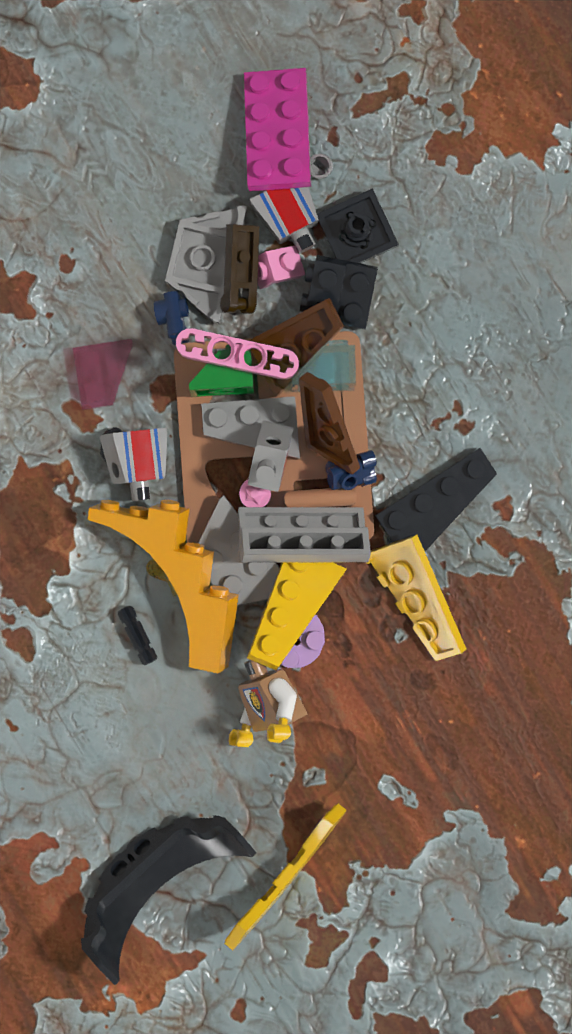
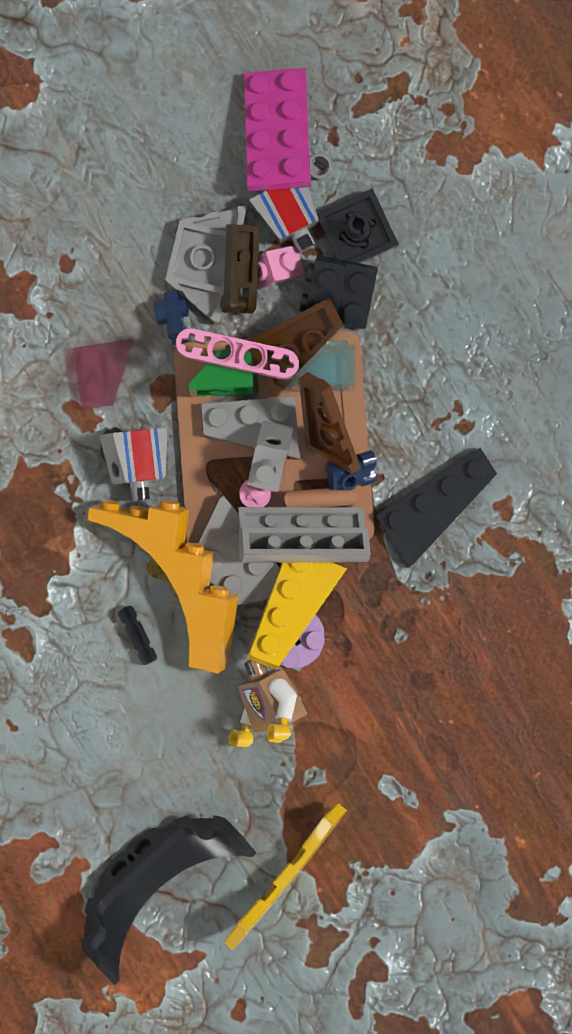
yellow wing [366,535,466,661] -> none

